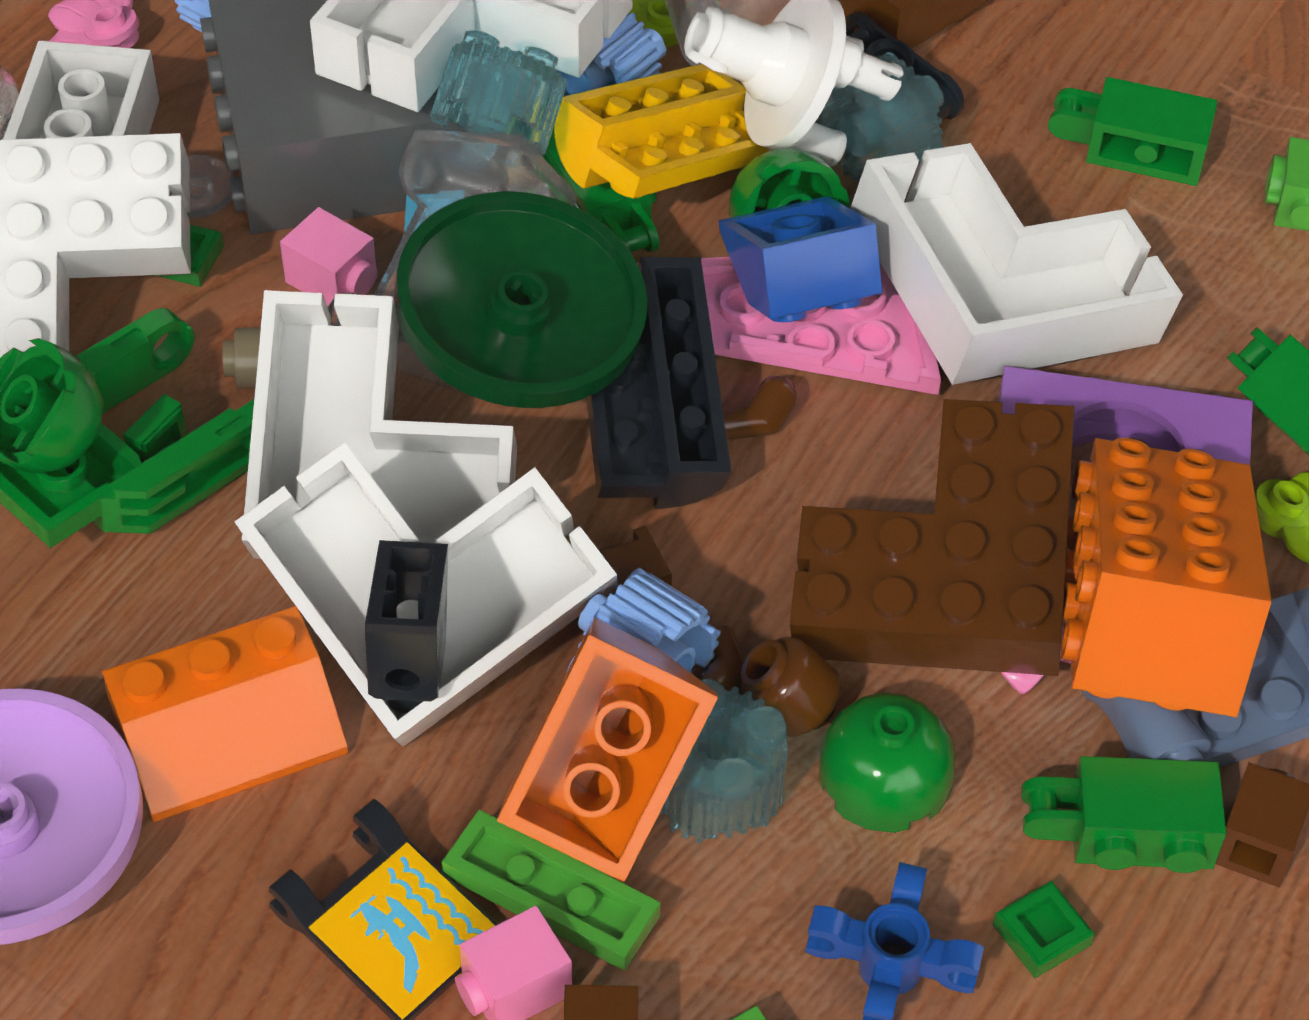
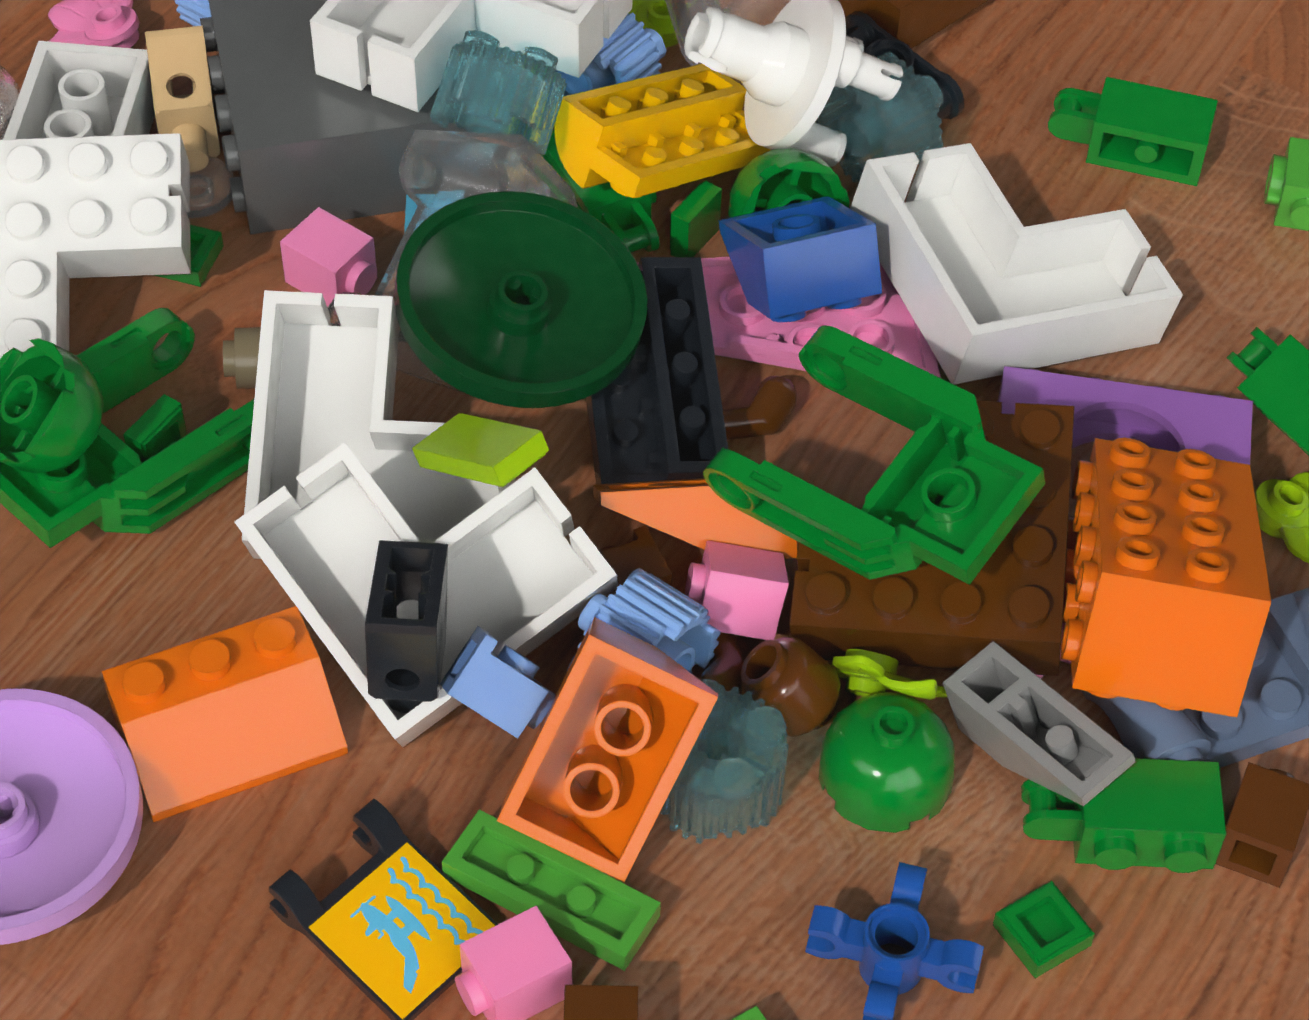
none -> tan torso [145,25,221,172]
none -> lime tile [412,413,549,487]
none -> medium blue brick [440,626,556,739]
none -> orange slope [593,478,797,559]
none -> green tile [670,180,722,257]
none -> bright pink brick [685,540,789,640]
none -> green plate [703,325,1046,585]
none -> lime plate [832,649,947,700]
none -> light grey slope [943,641,1136,806]

